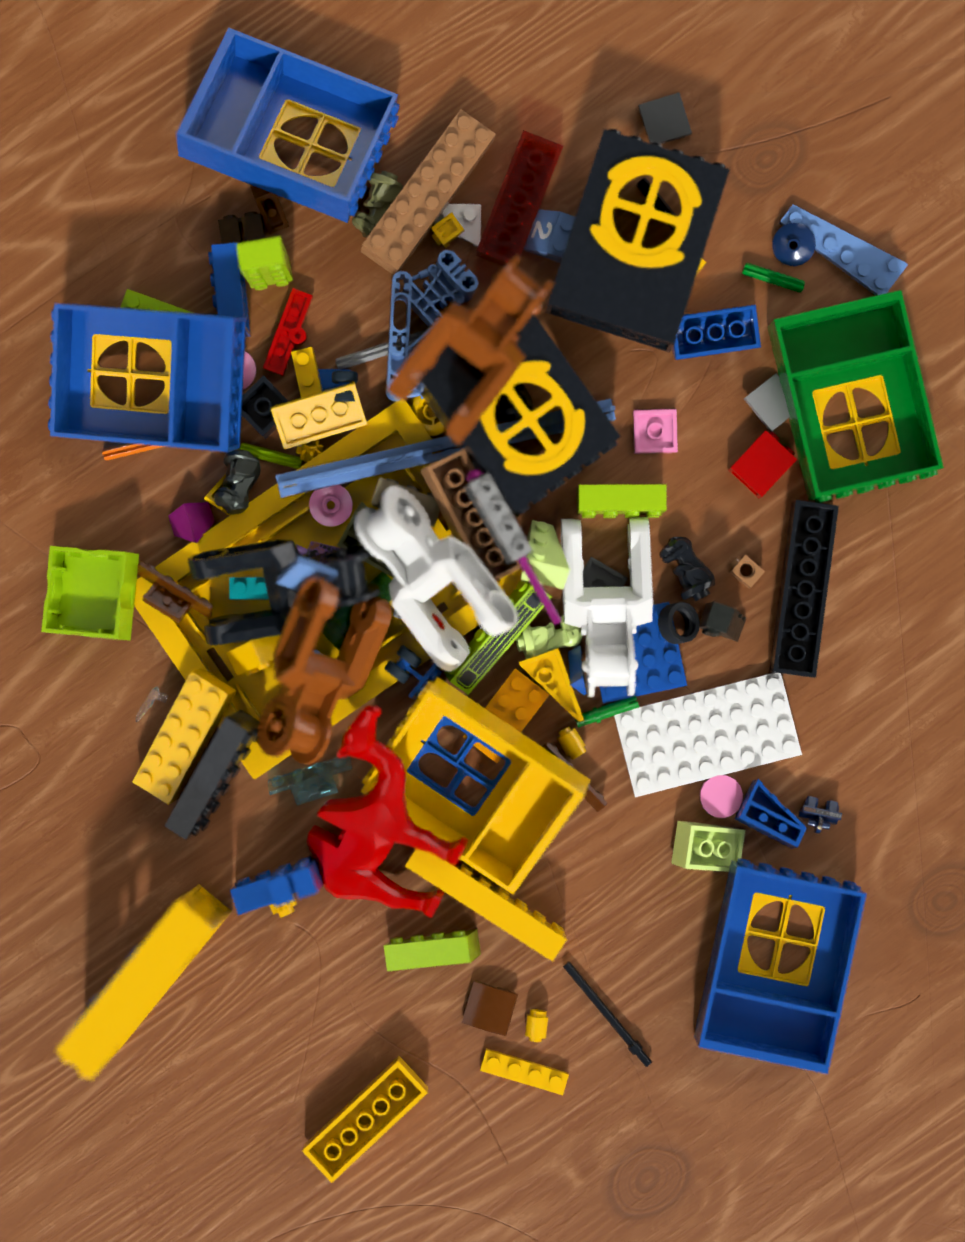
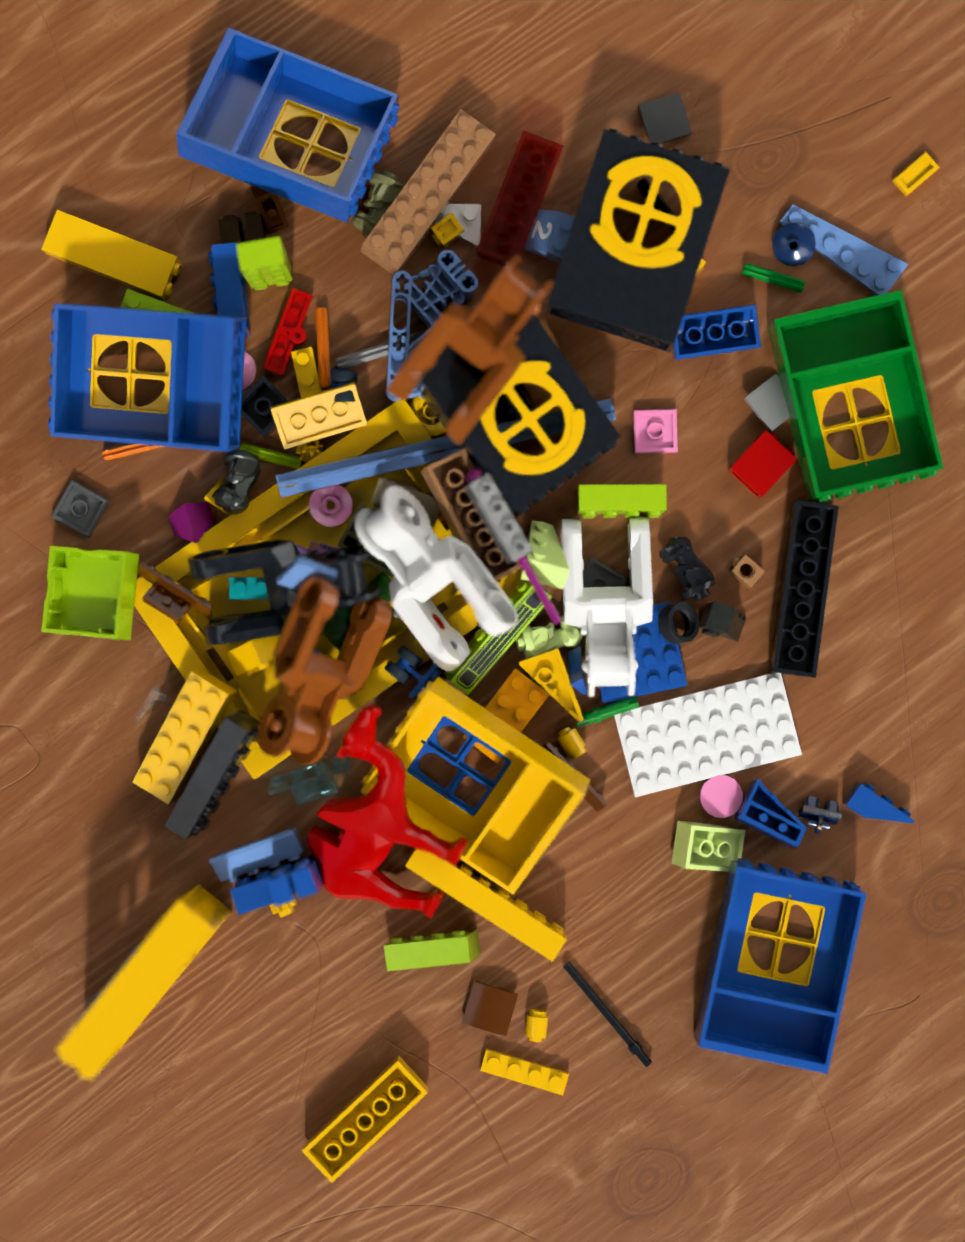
none -> yellow brick [41,210,182,300]
none -> dark grey tile [51,479,110,538]
none -> medium blue slope [209,827,305,883]
none -> orange axle [315,307,331,389]
none -> blue slope [842,782,914,823]
none -> yellow tile [892,151,940,196]

